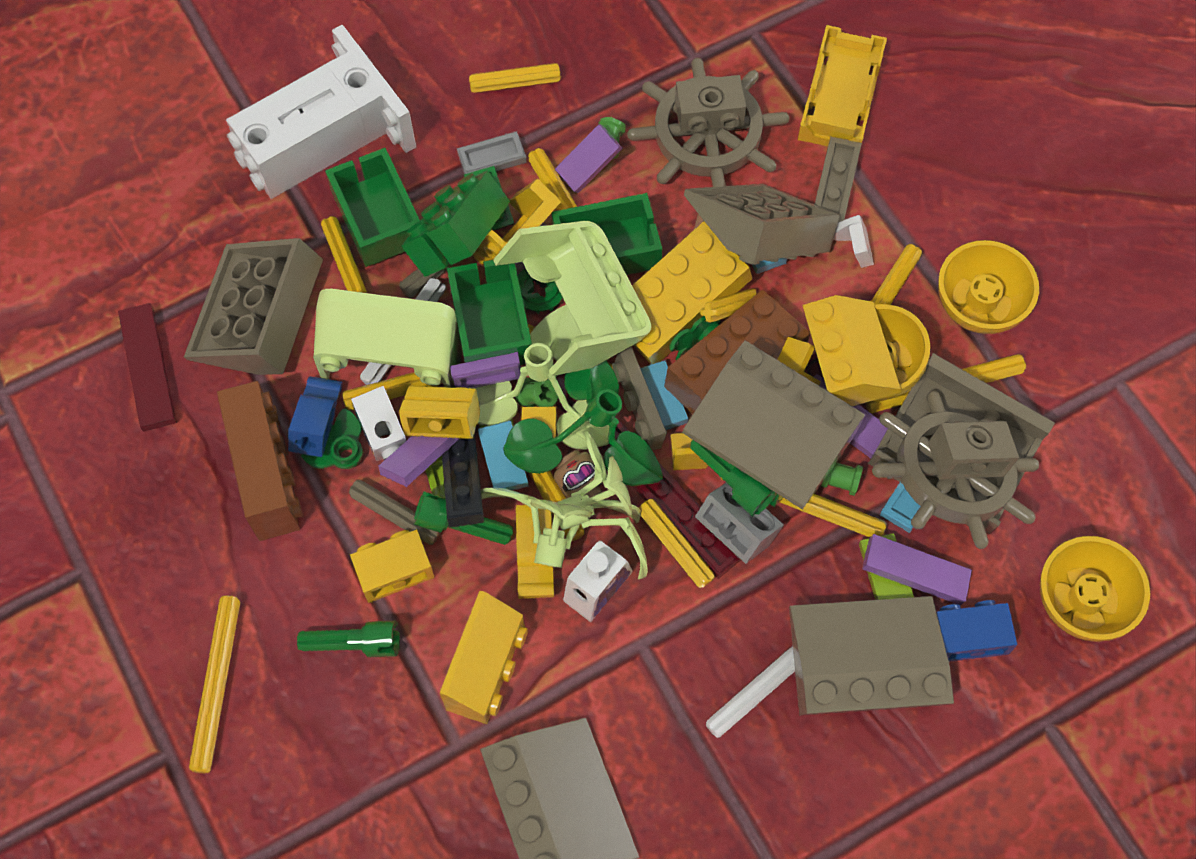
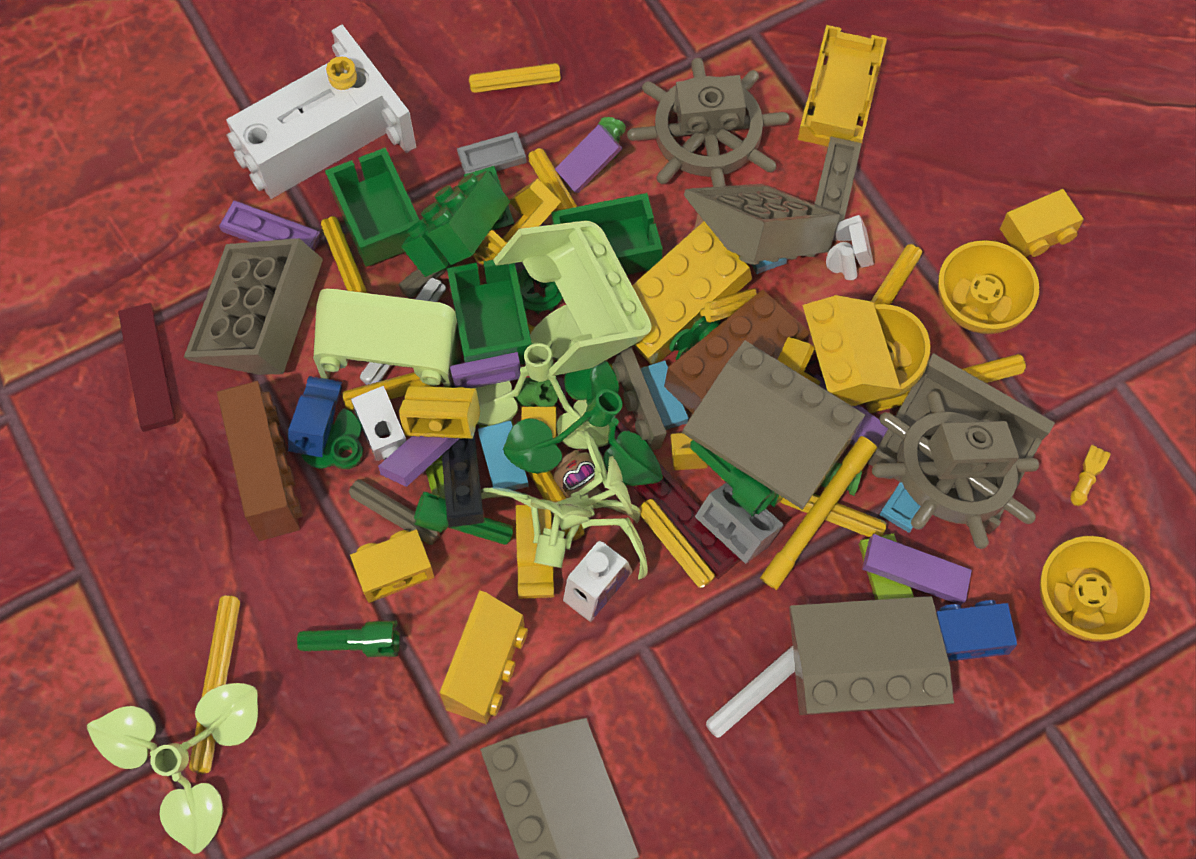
none -> yellowish green plant [87,683,258,854]
none -> medium lavender tile [219,200,322,251]
none -> yellow bush [326,56,357,90]
none -> yellow piece [760,436,878,590]
none -> white plate [826,242,858,280]
none -> yellow brick [1000,189,1084,257]
none -> yellow piece [1070,445,1111,506]

